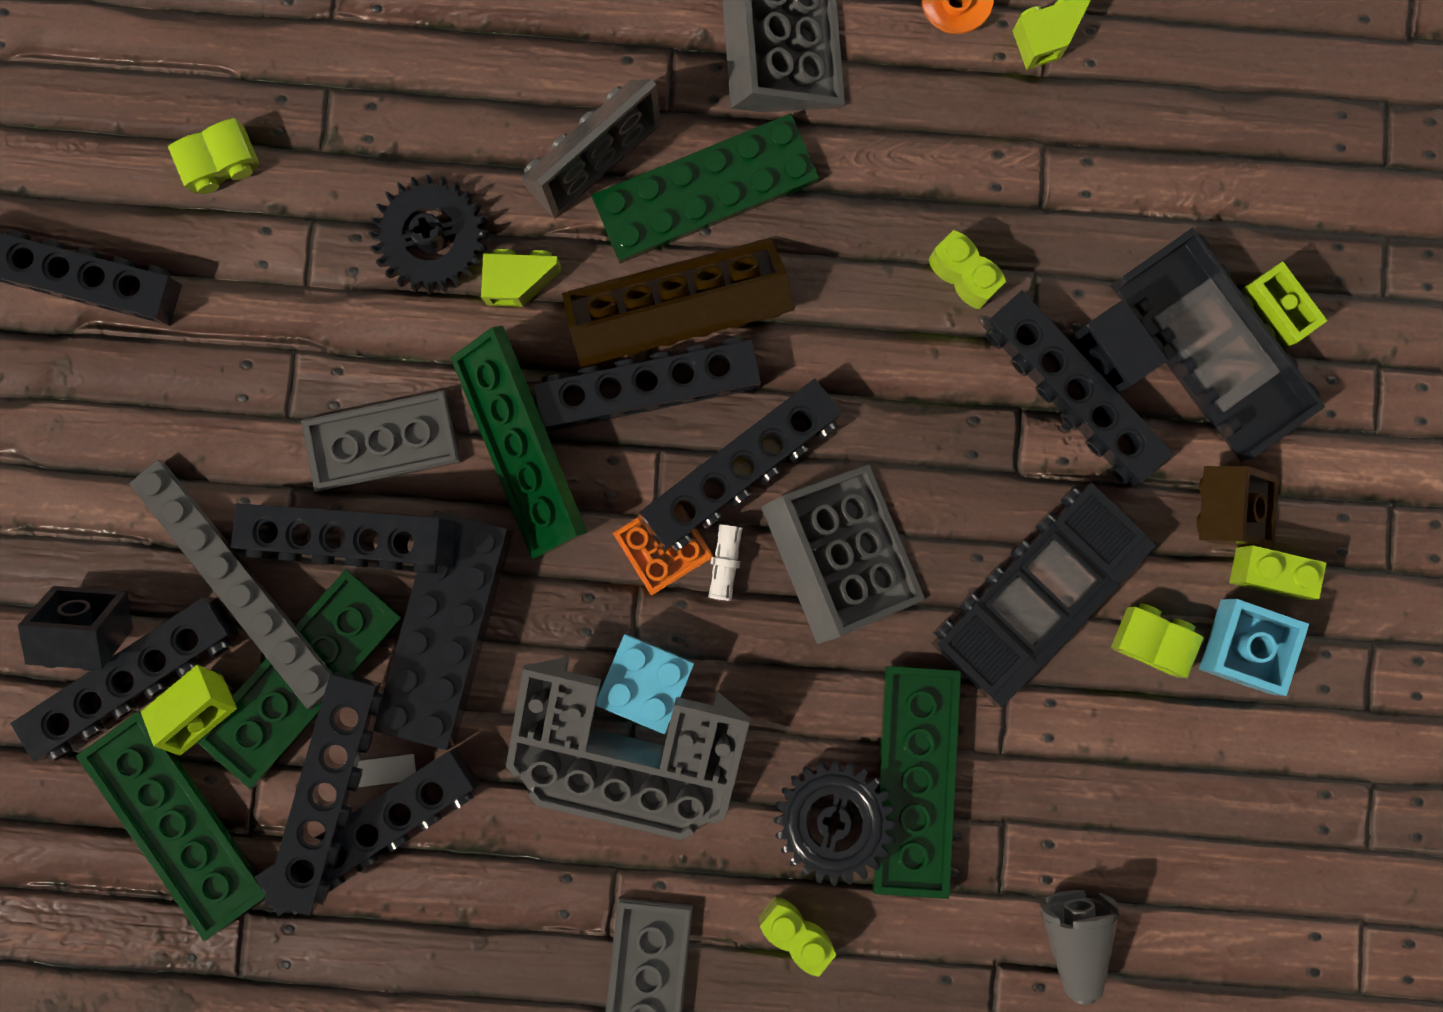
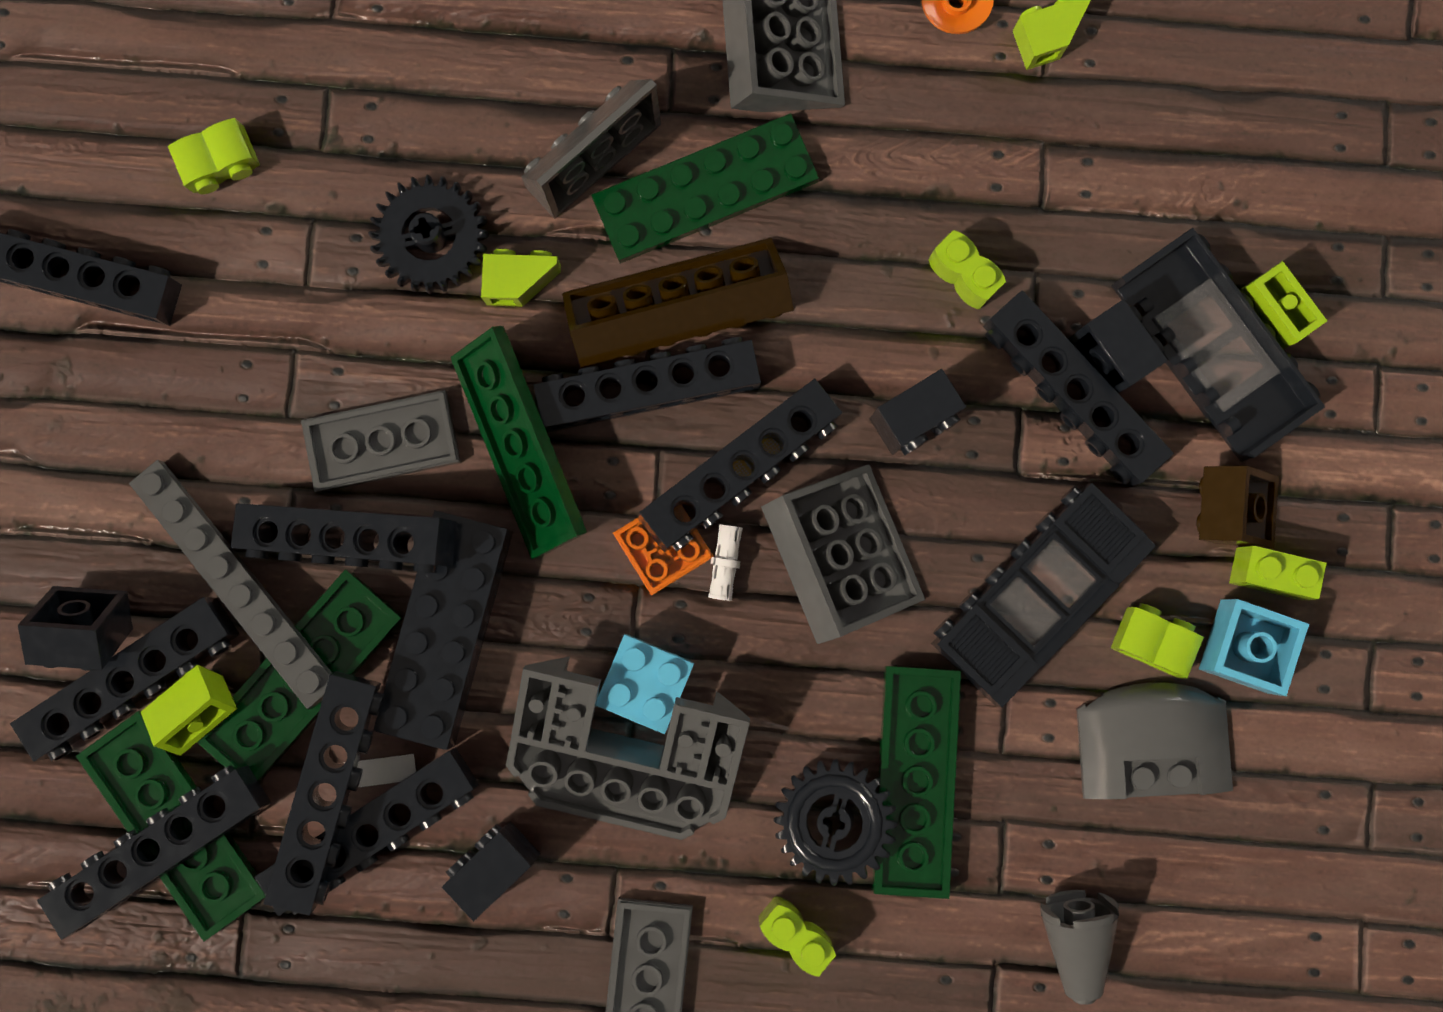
none -> black brick [37,765,272,940]
none -> black brick [442,821,541,922]
none -> black brick [869,369,966,456]
none -> dark grey slope [1076,682,1233,799]

